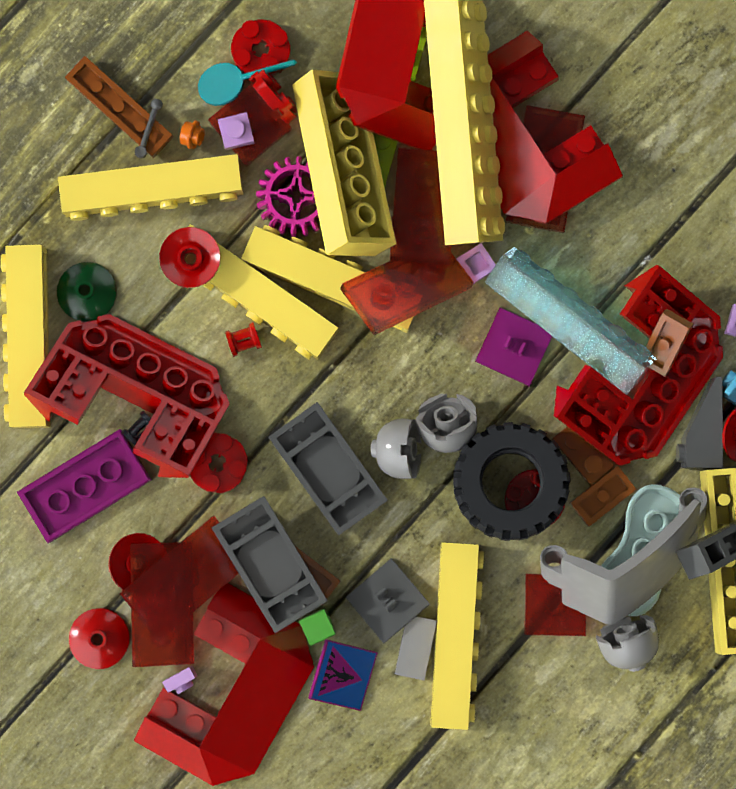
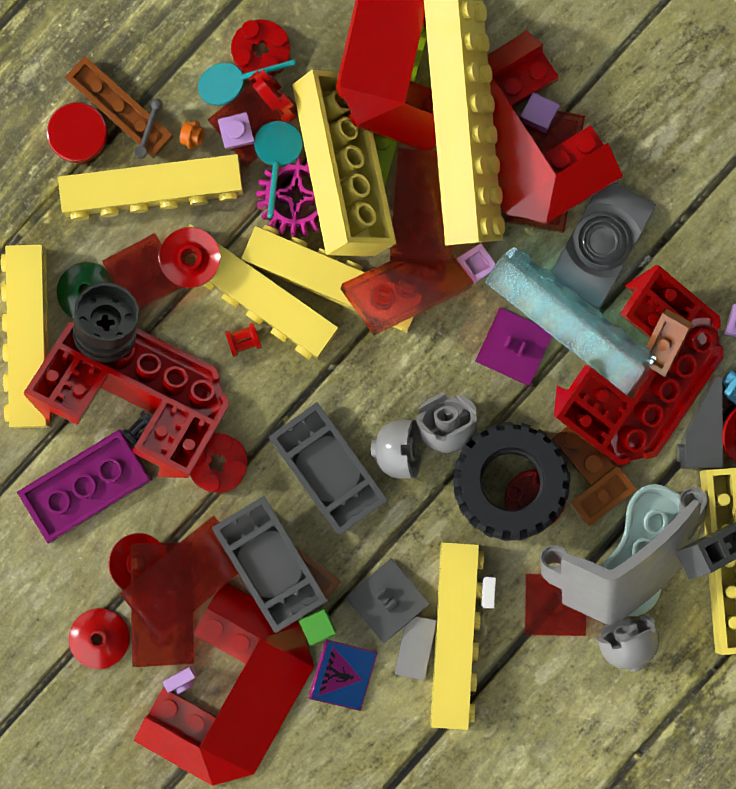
none -> red tile [47,102,108,164]
none -> pearl dark grey wheel [73,283,139,363]
none -> clear red plate [102,233,183,310]
none -> teal piece [254,121,302,218]
none -> white tile [480,576,496,608]
none -> medium lavender tile [520,93,560,133]
none -> dark grey slope [547,182,656,309]

